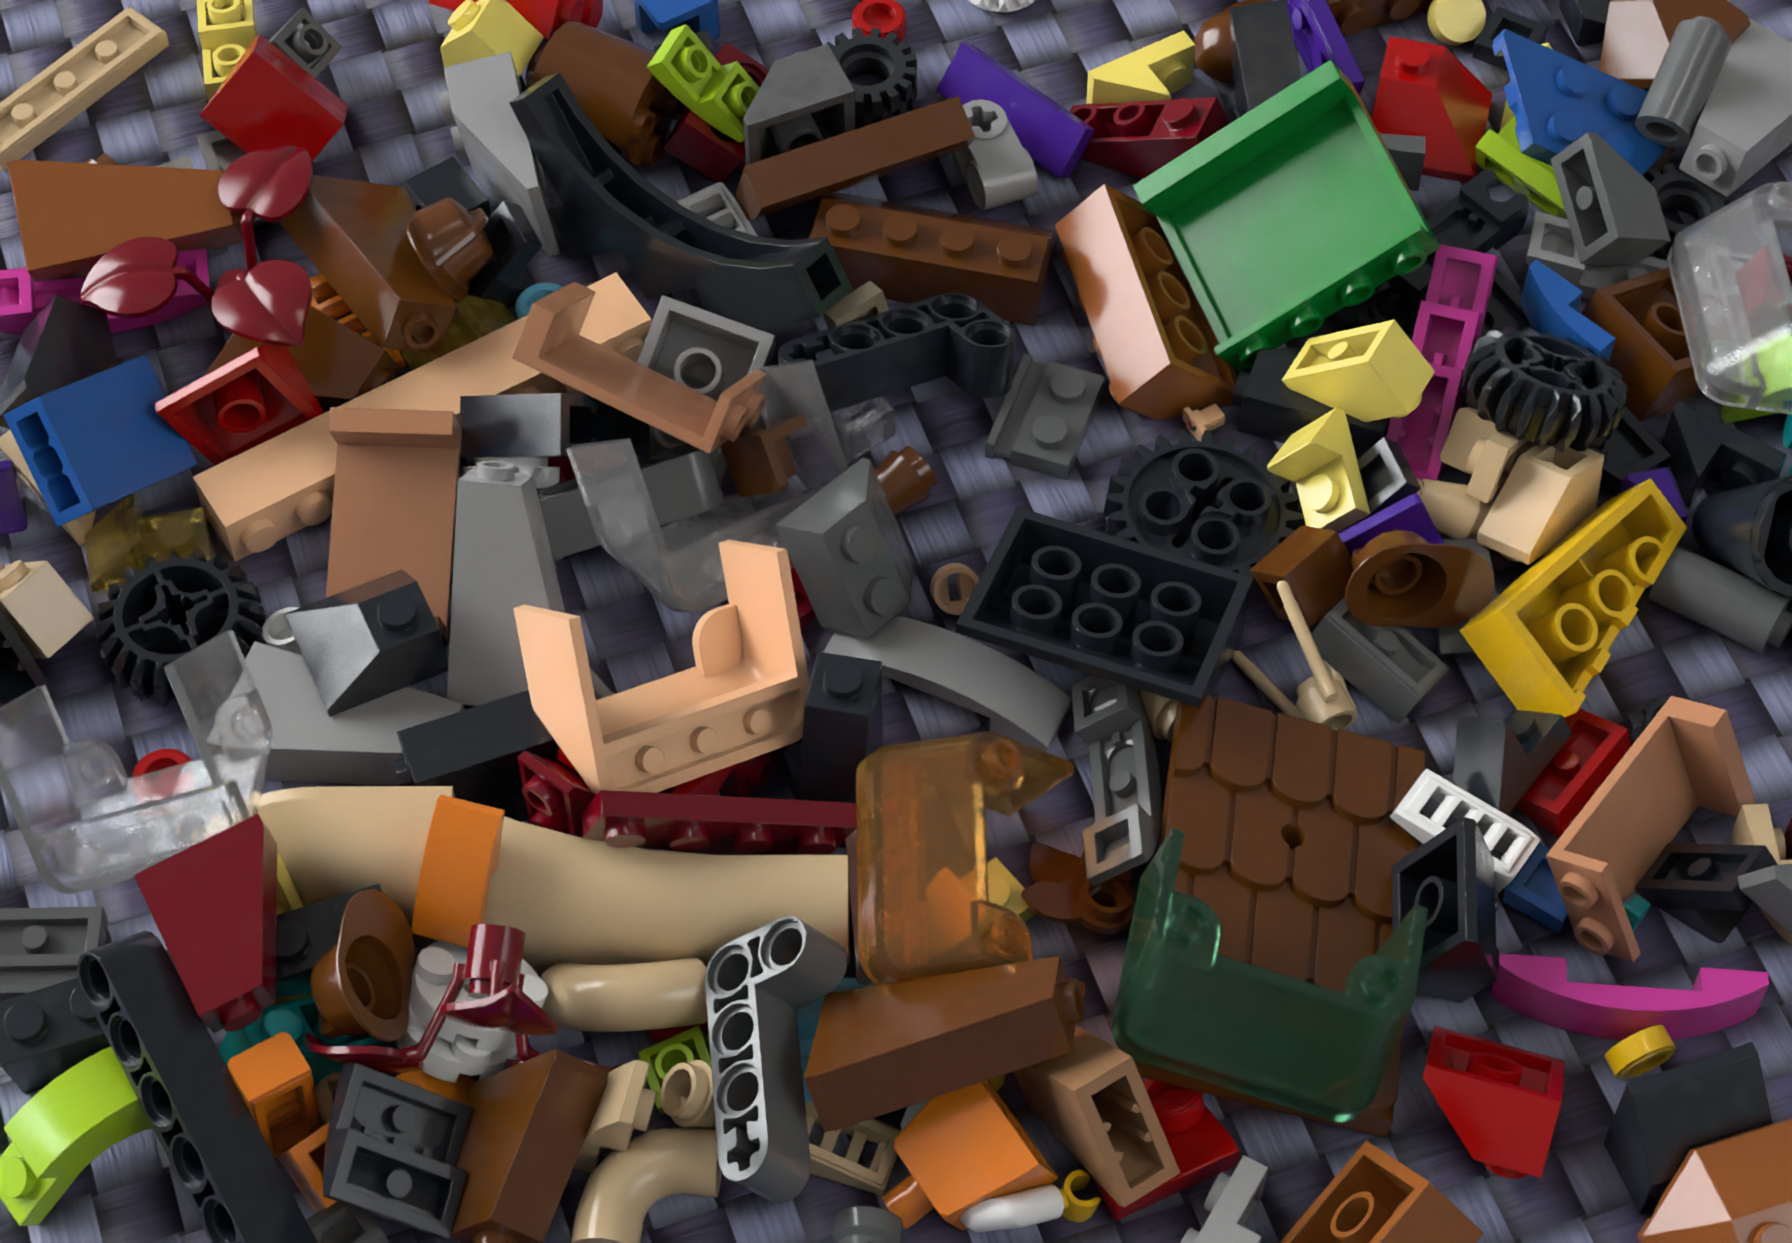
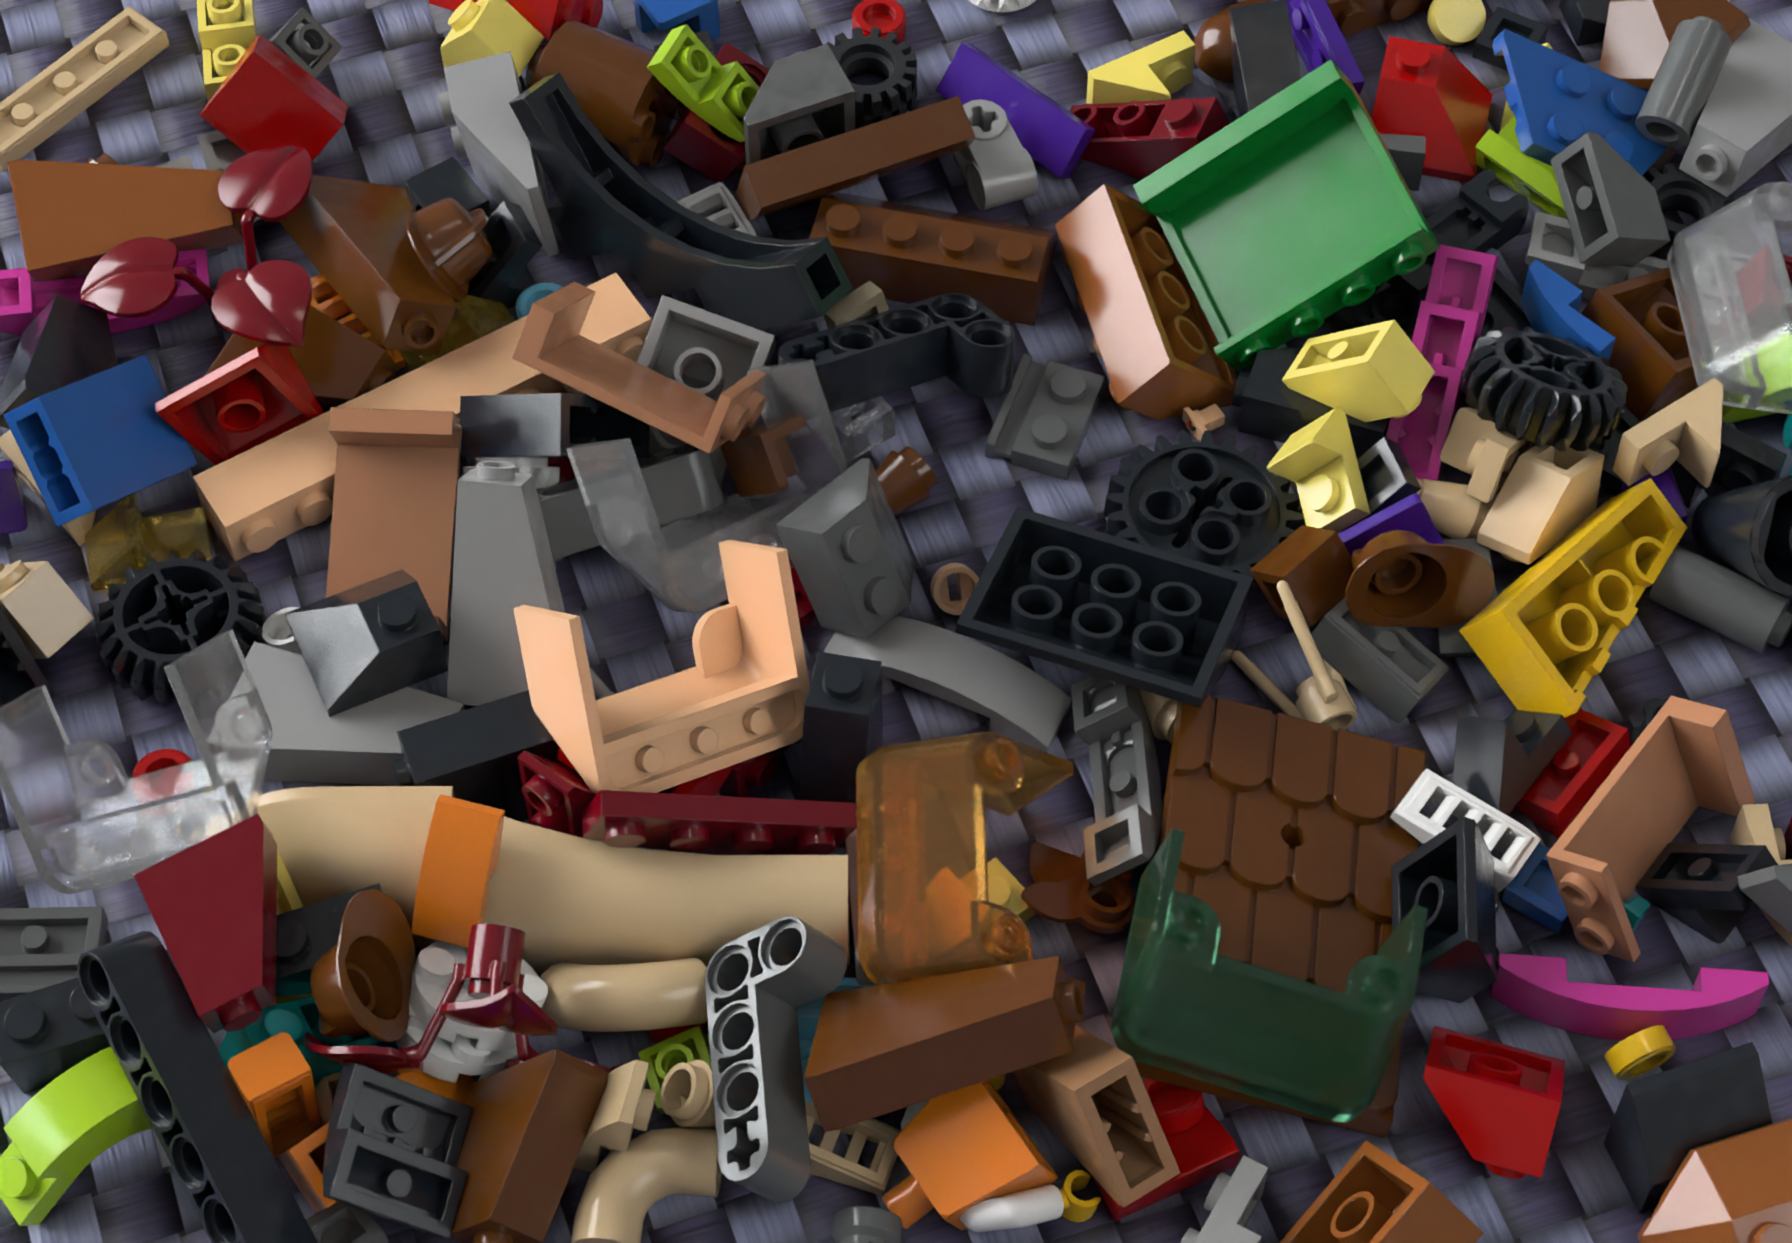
none -> tan slope [1613,378,1723,488]

